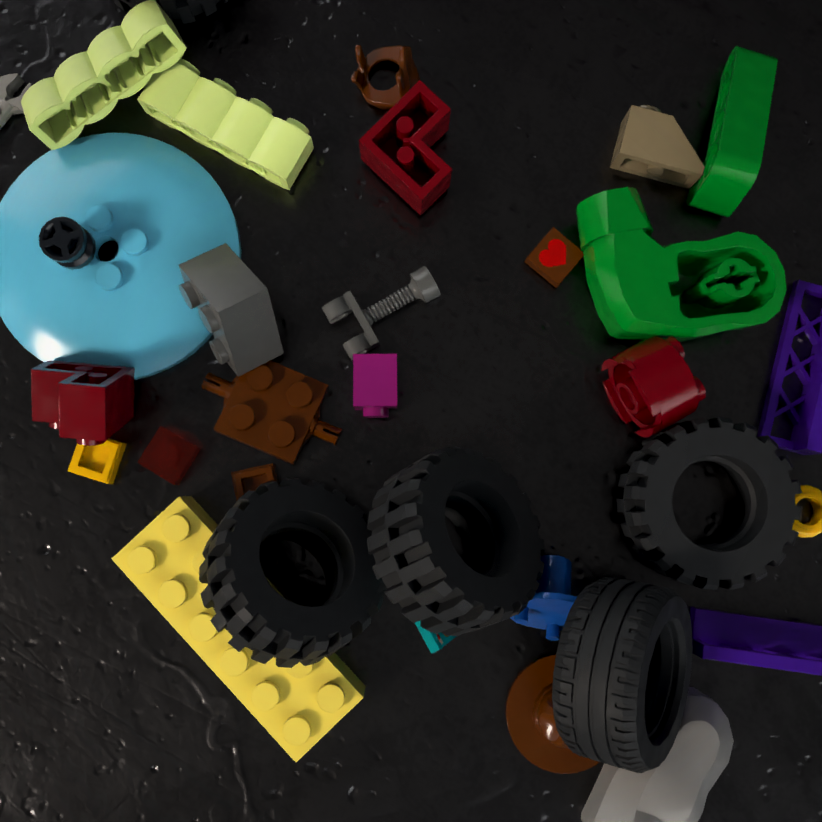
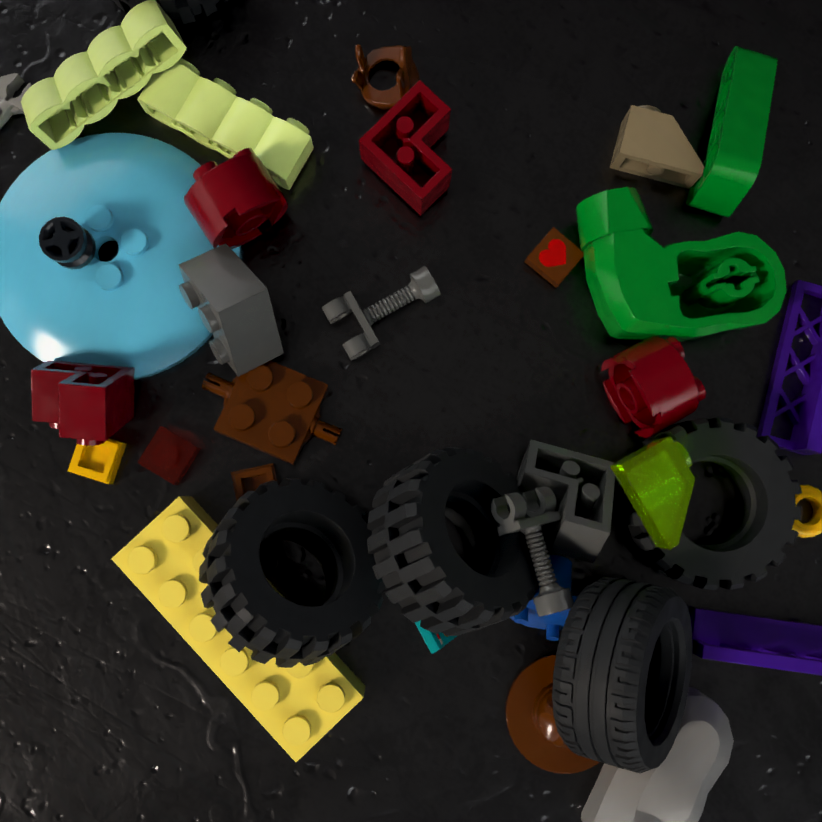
magenta brick [353,353,398,418] -> none
none -> dark red brick [184,148,288,249]
none -> dark grey bar [491,486,574,617]
none -> dark grey brick [517,439,616,564]
none -> clear neon green slope [610,436,695,550]

